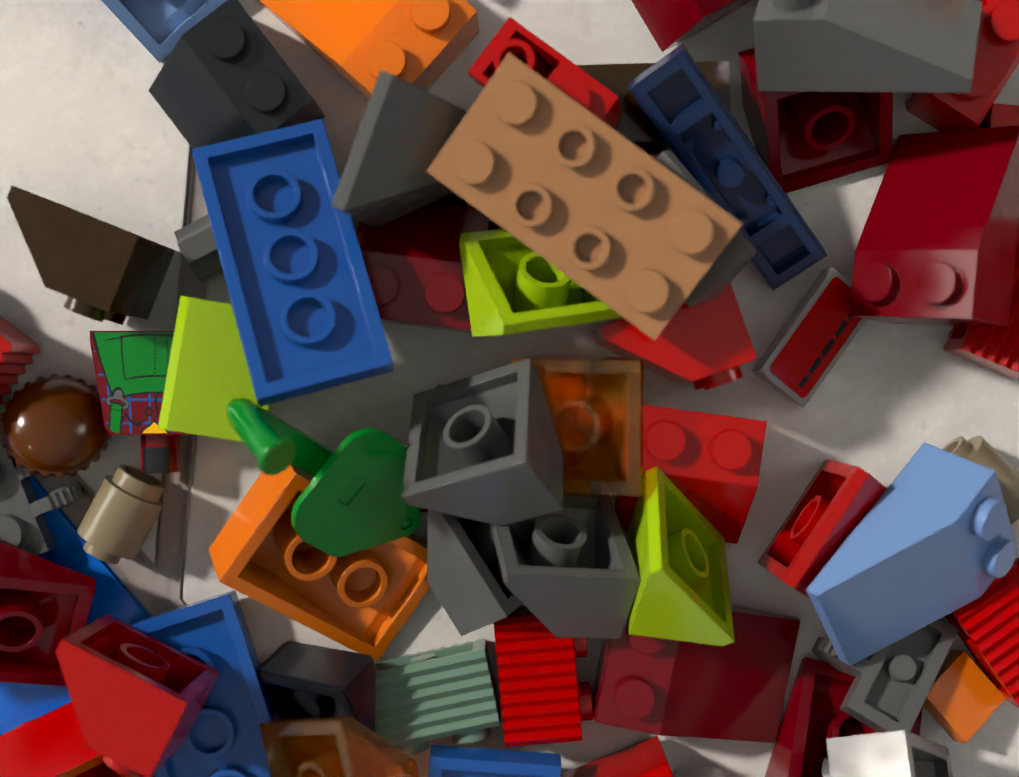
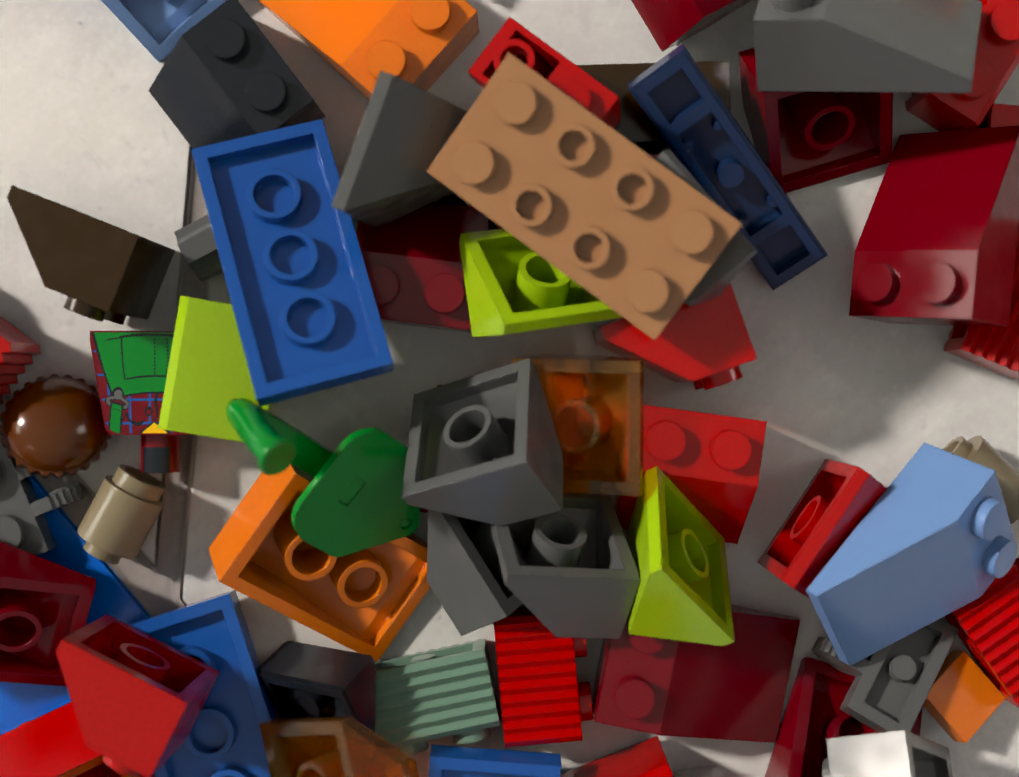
red slope [751,267,867,408] -> none

